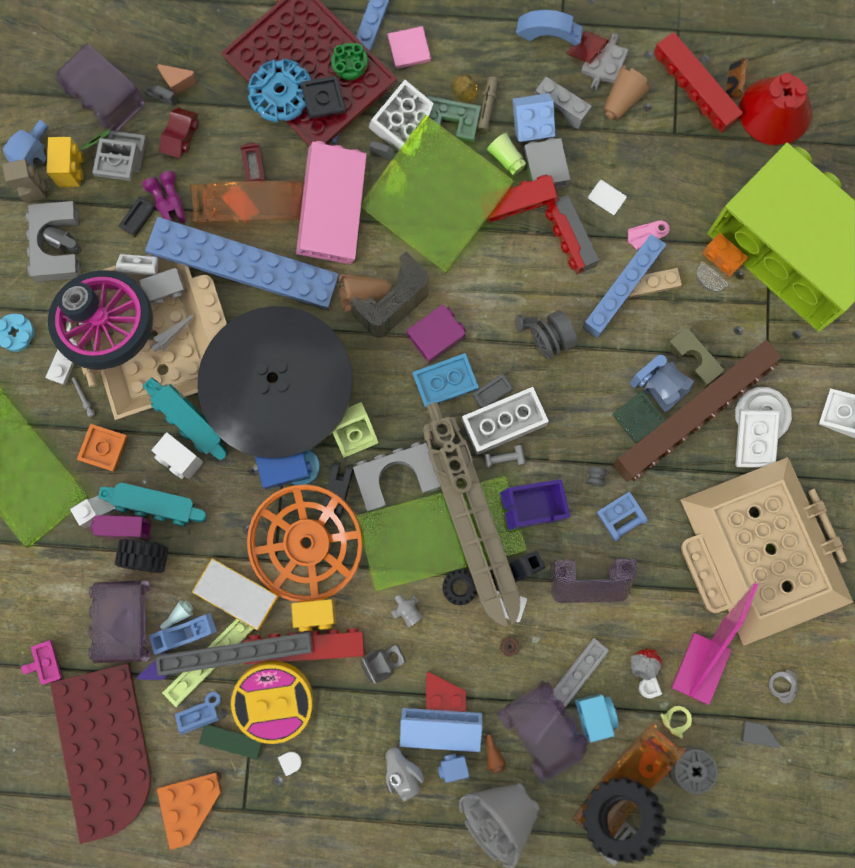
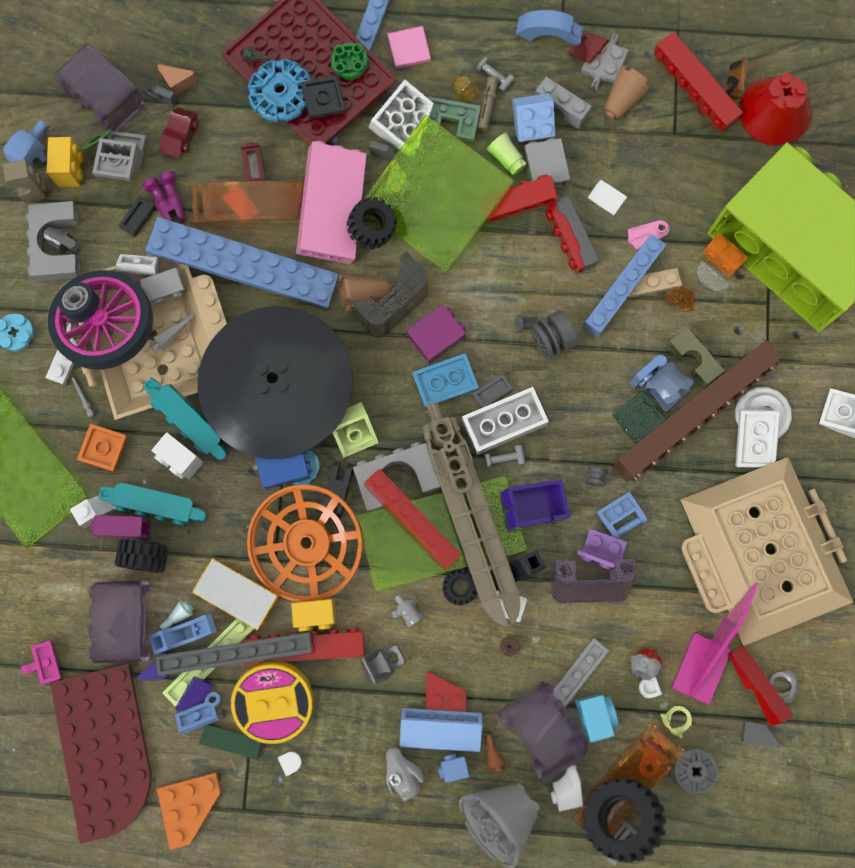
none -> dark purple tile [175,676,212,711]
none -> clear green hand [243,47,269,62]
none -> black tyre [347,197,397,249]
none -> red brick [364,468,461,570]
none -> light grey piece [477,57,515,93]
none -> white arch [550,765,583,811]
none -> medium lavender bracket [577,528,628,569]
none -> clear orange plate [663,287,695,312]
none -> red slope [728,645,794,726]

